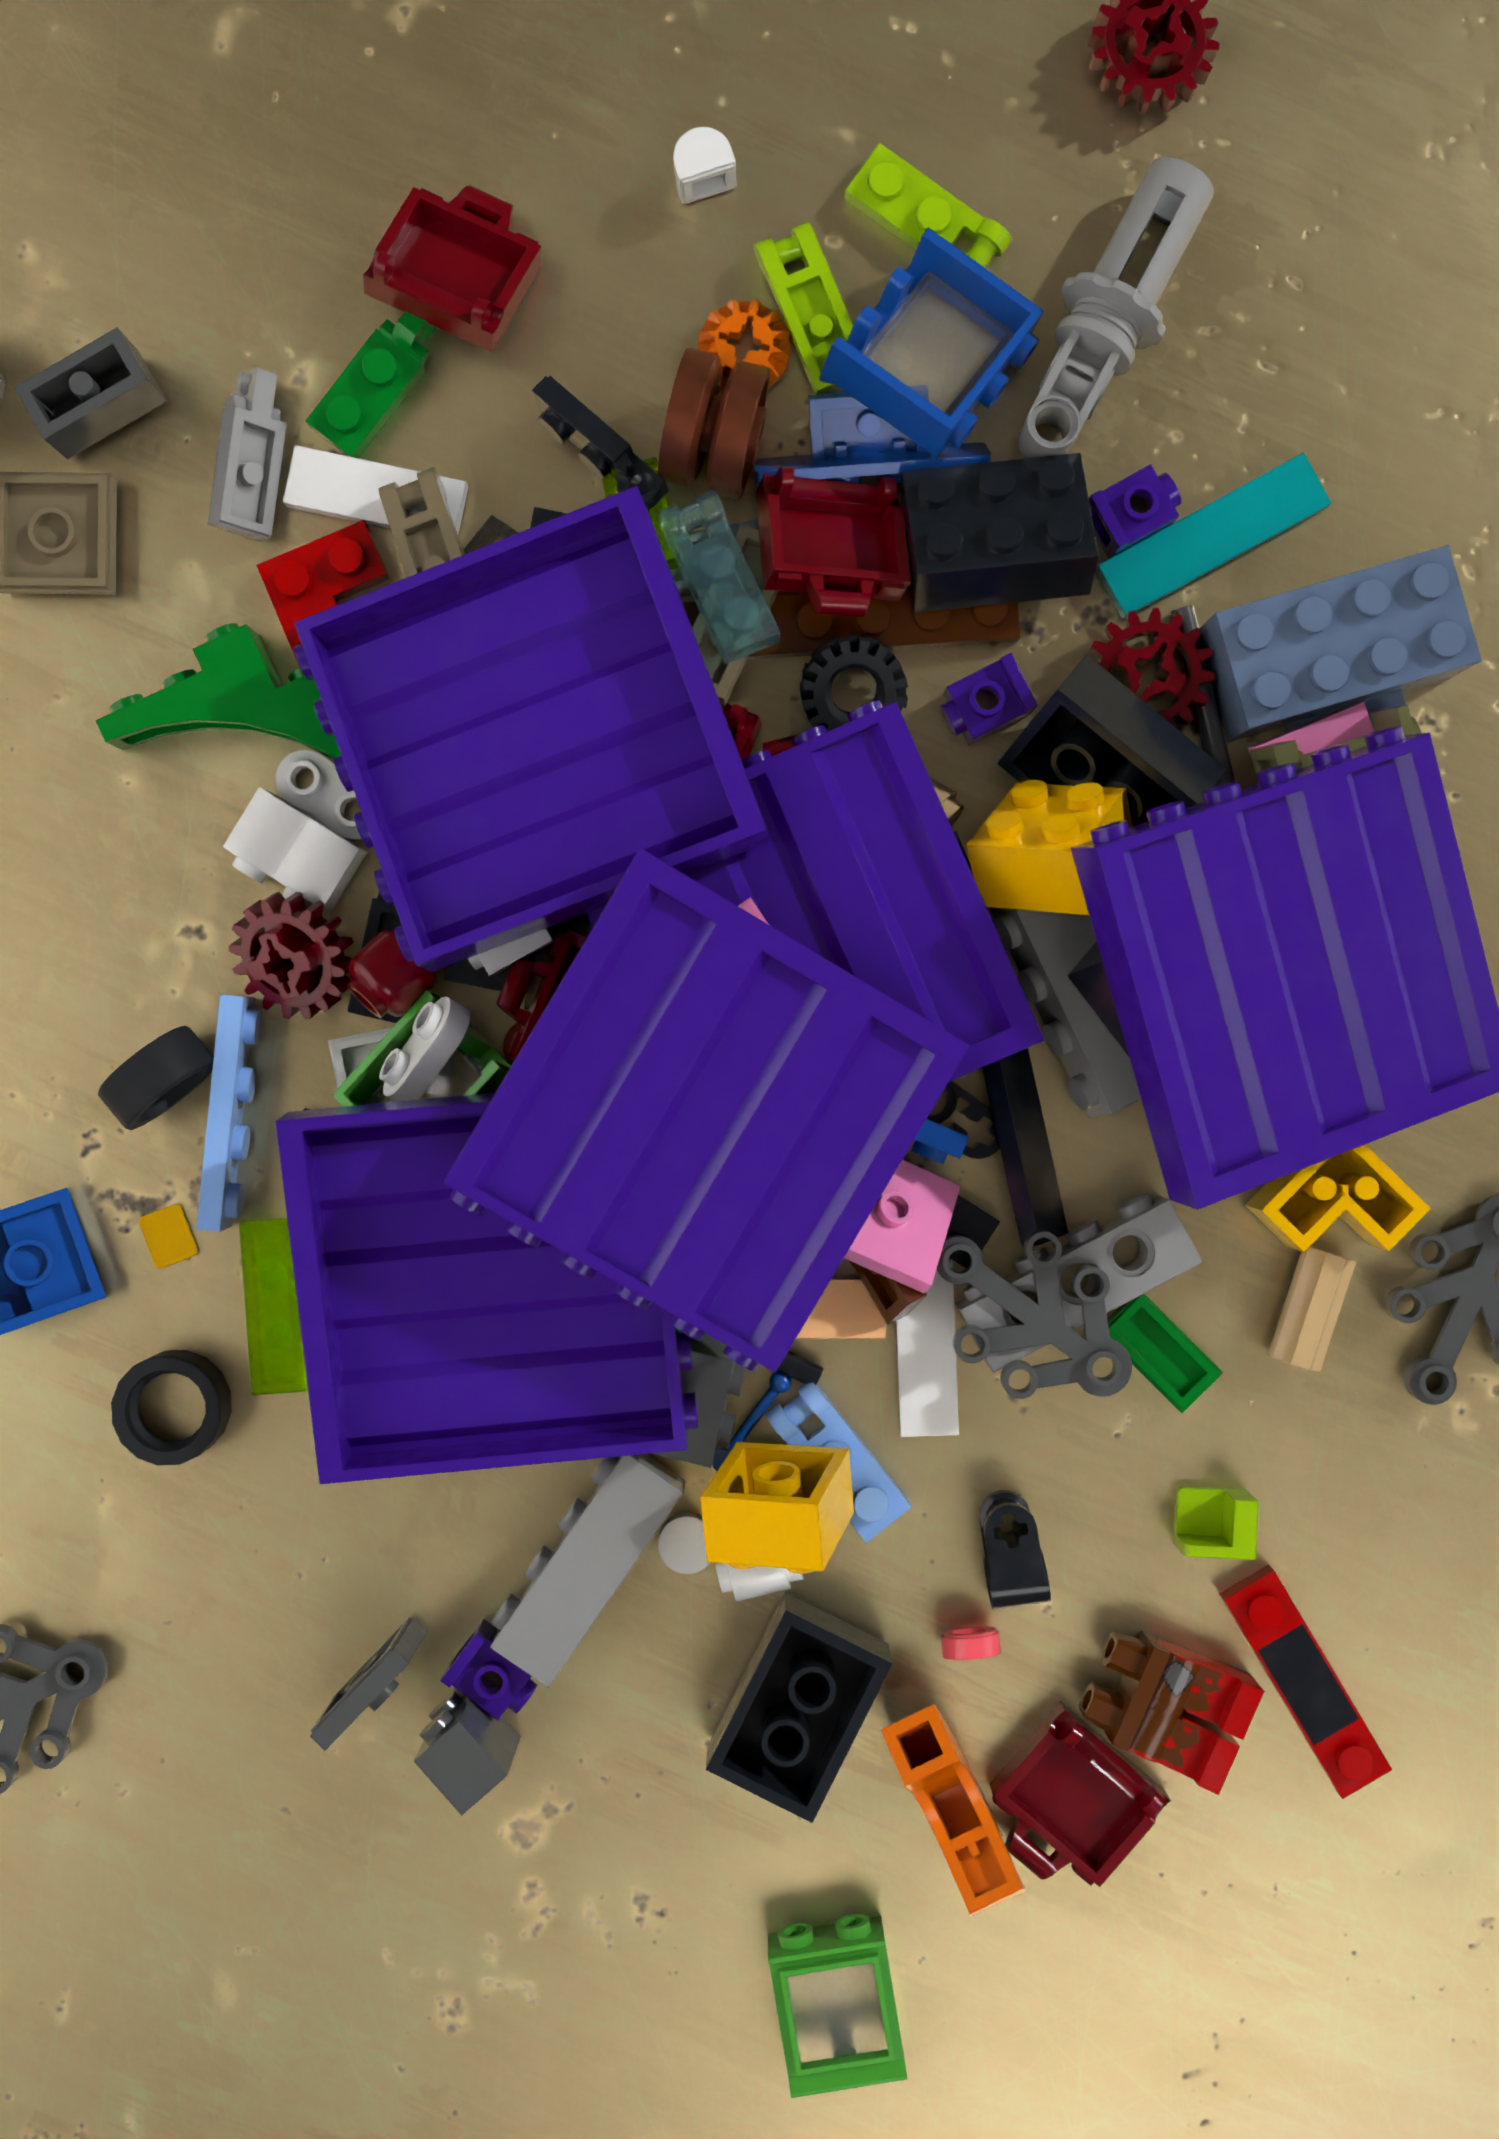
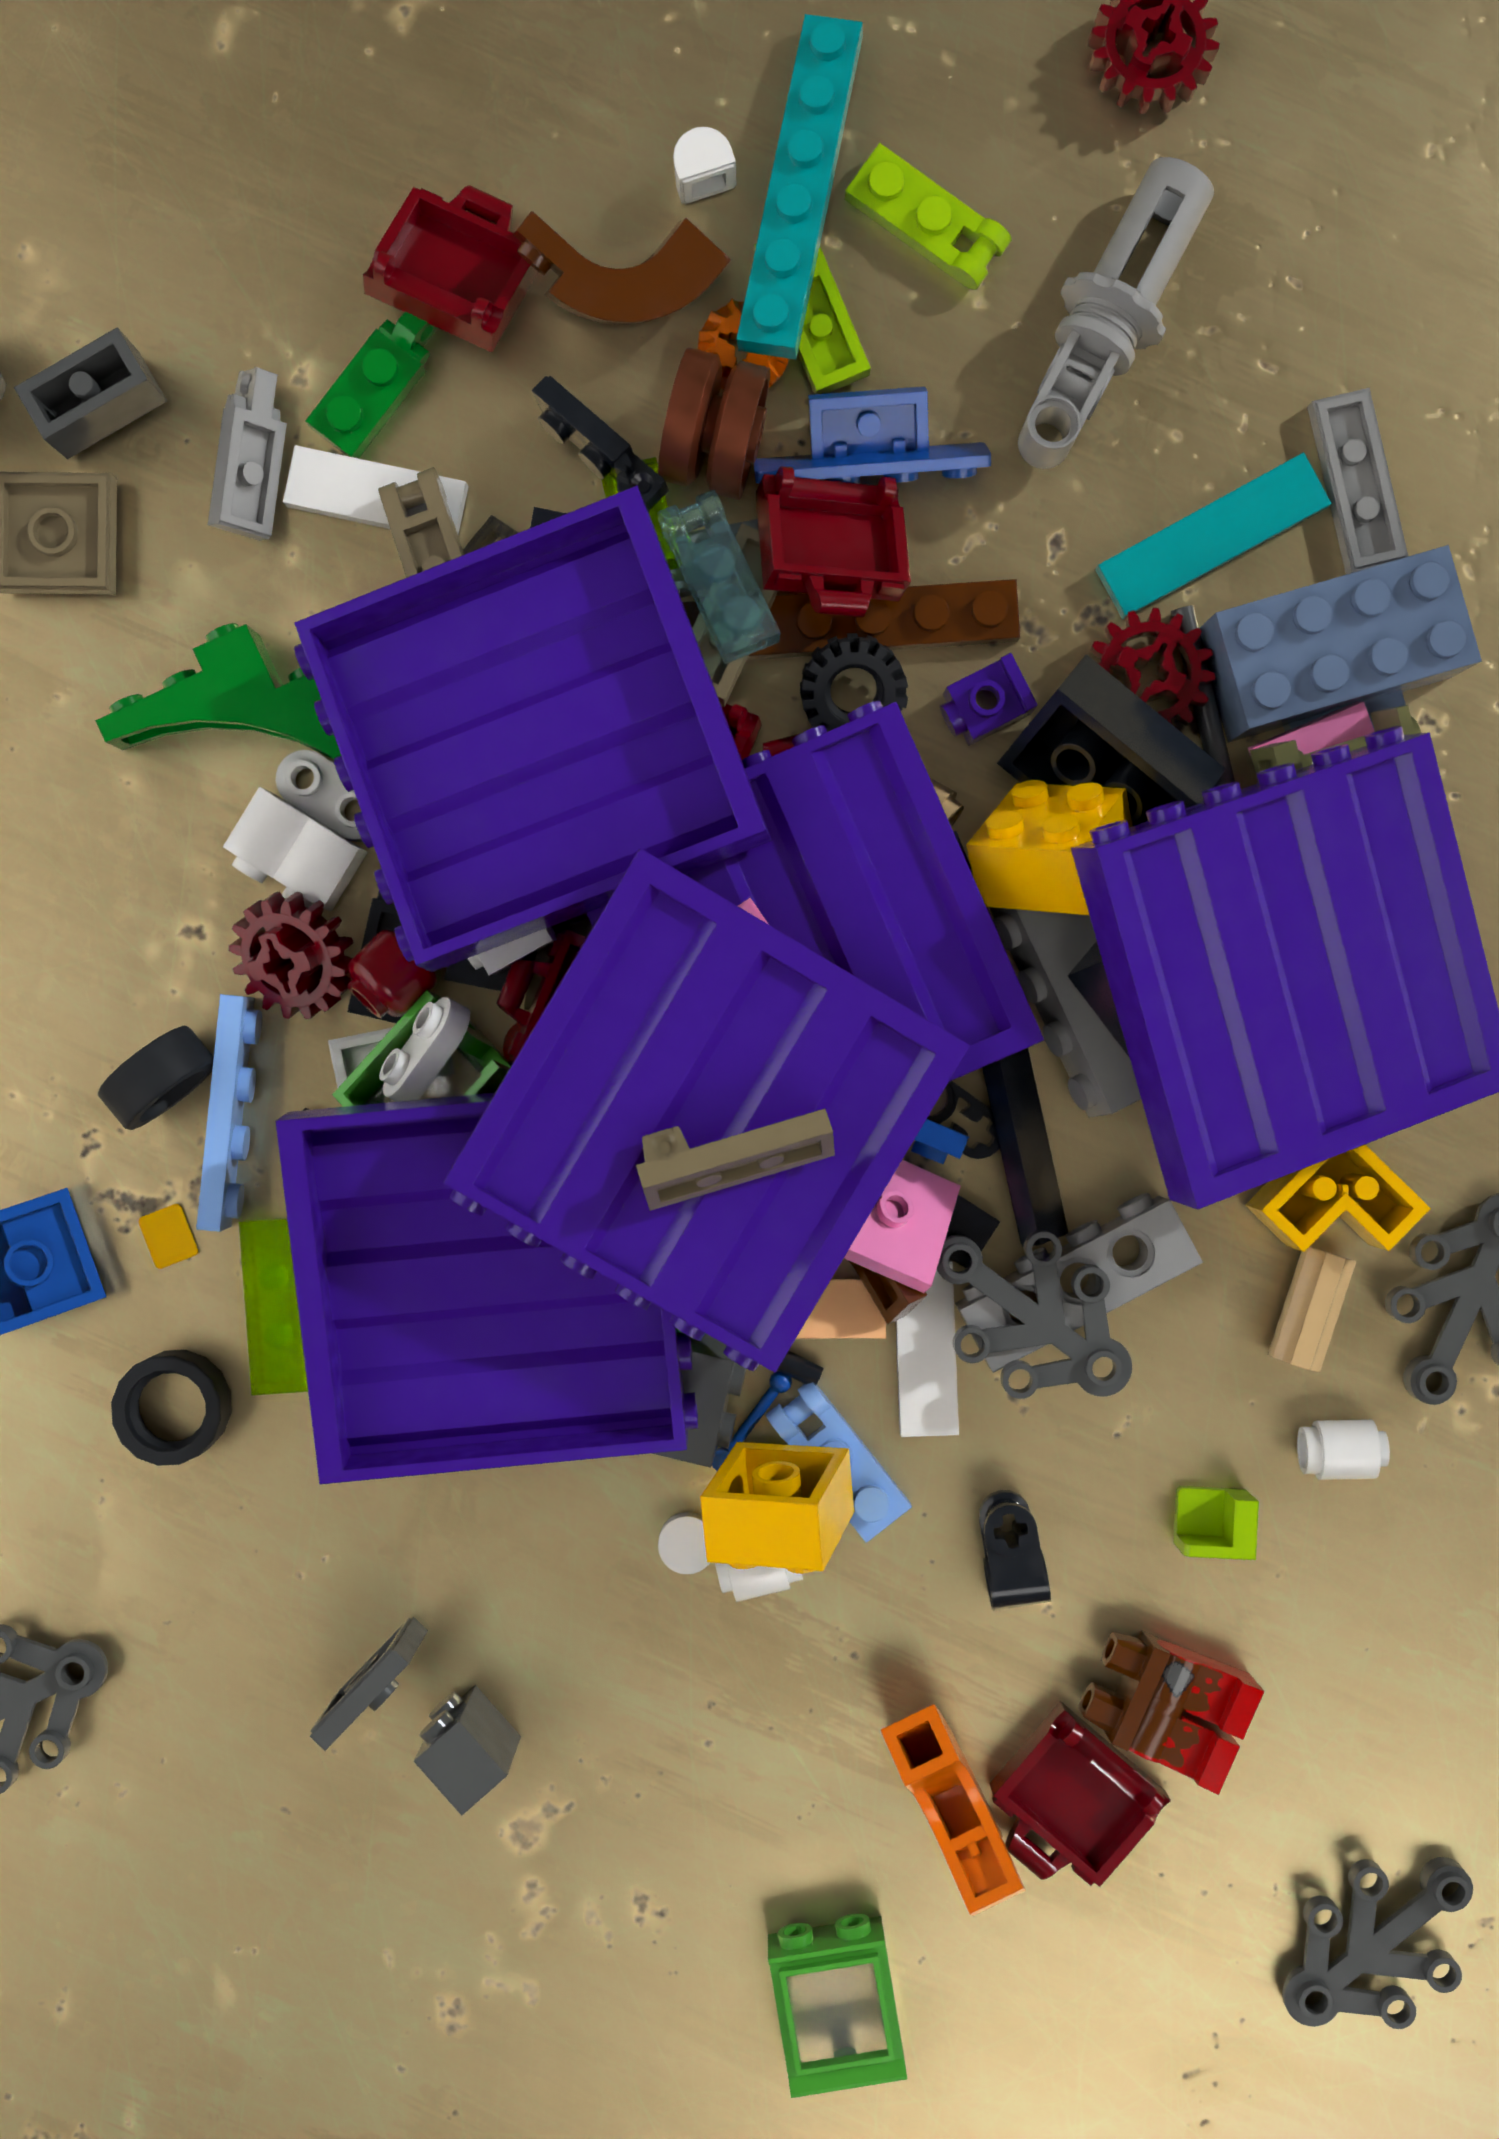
red plate [256,520,390,668] -> none
dark purple brick [440,1619,538,1720] -> none
light grey brick [490,1454,686,1688] -> none
black brick [706,1592,893,1823] -> none
window [819,227,1044,463] -> none
black brick [900,453,1099,613] -> none
coral tile [941,1626,1001,1660] -> none
dark purple brick [1089,464,1181,559] -> none
green tile [1107,1294,1223,1413] -> none
plate [1219,1564,1392,1799] -> none
none -> reddish brown arch [513,211,731,325]
none -> dark tan hinge [636,1109,835,1211]
none -> teal plate [736,14,863,360]
none -> dark grey plant [1282,1857,1473,2029]
none -> white brick [1297,1419,1390,1480]
none -> light grey tile [1307,388,1408,575]

